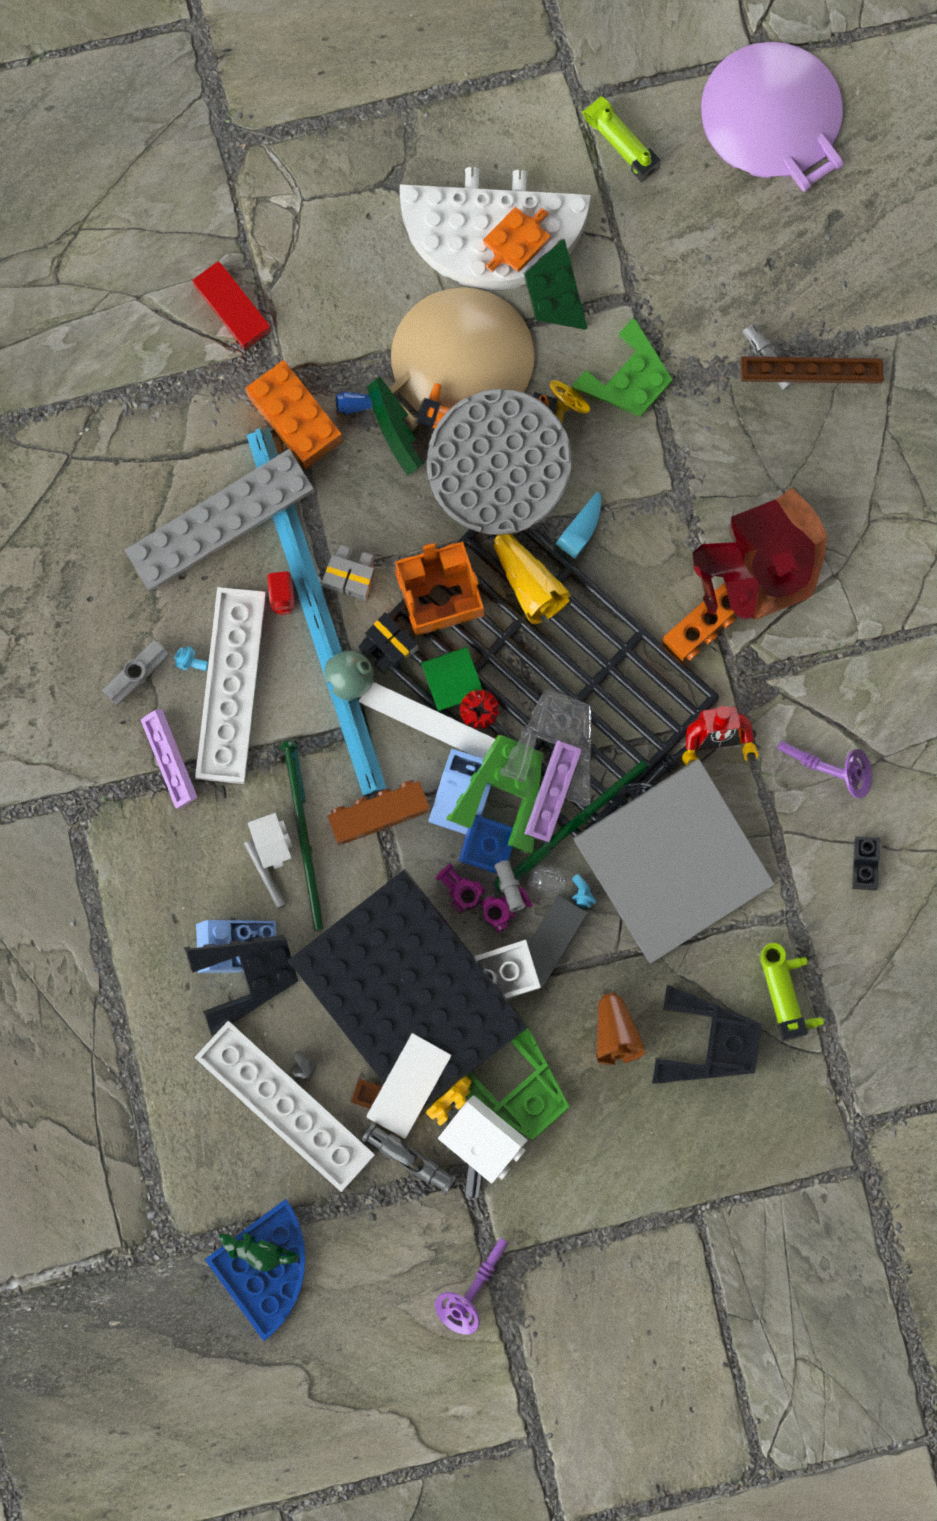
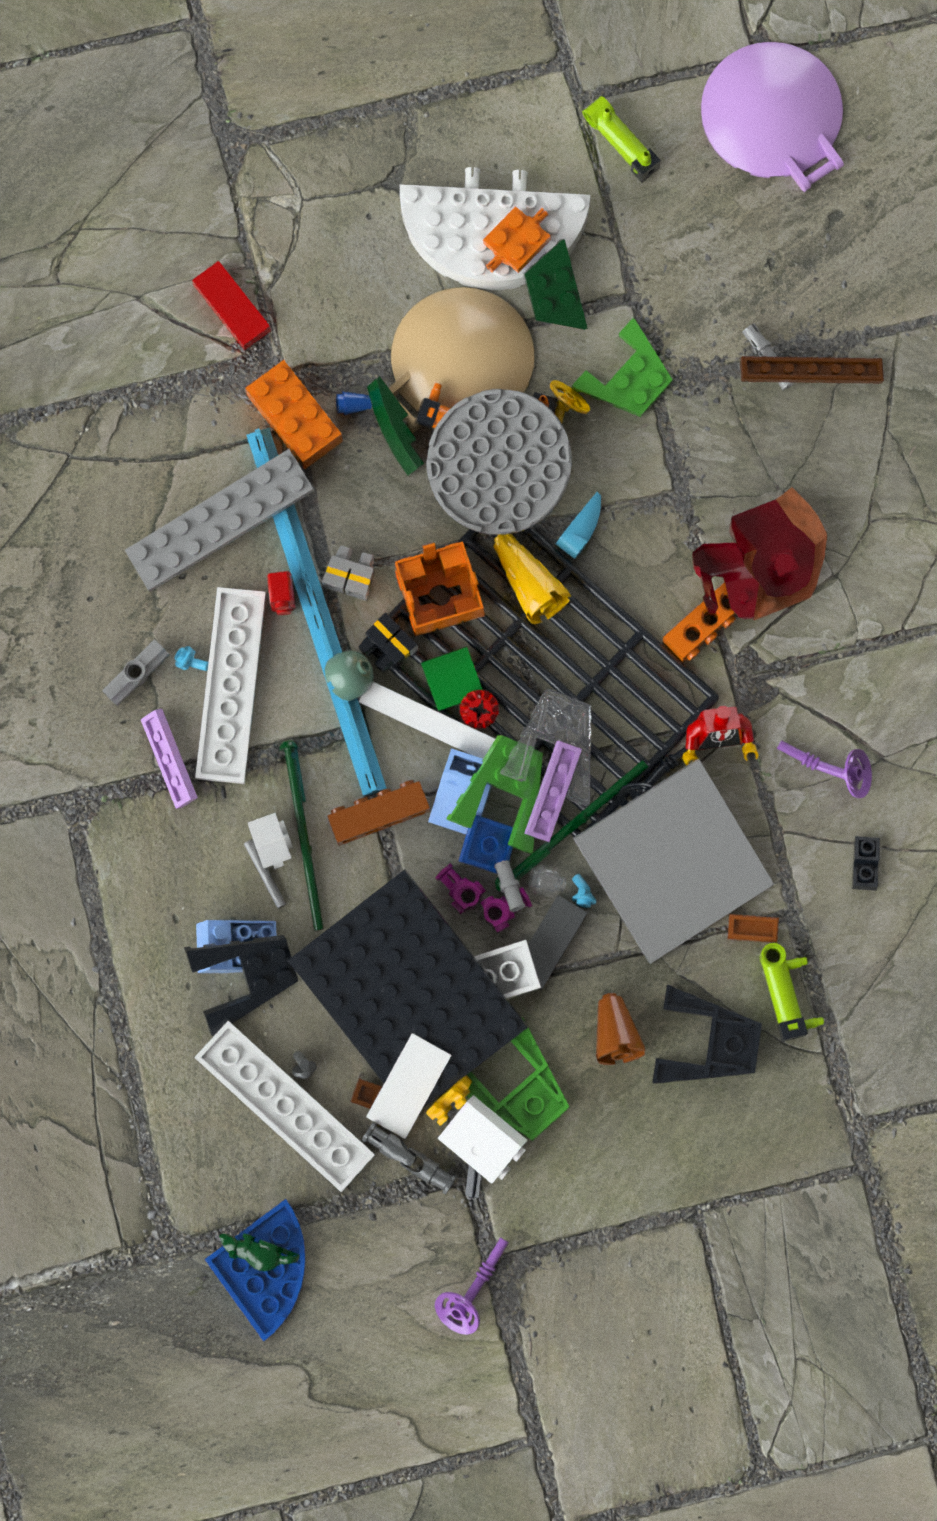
none -> dark orange tile [727,914,779,943]

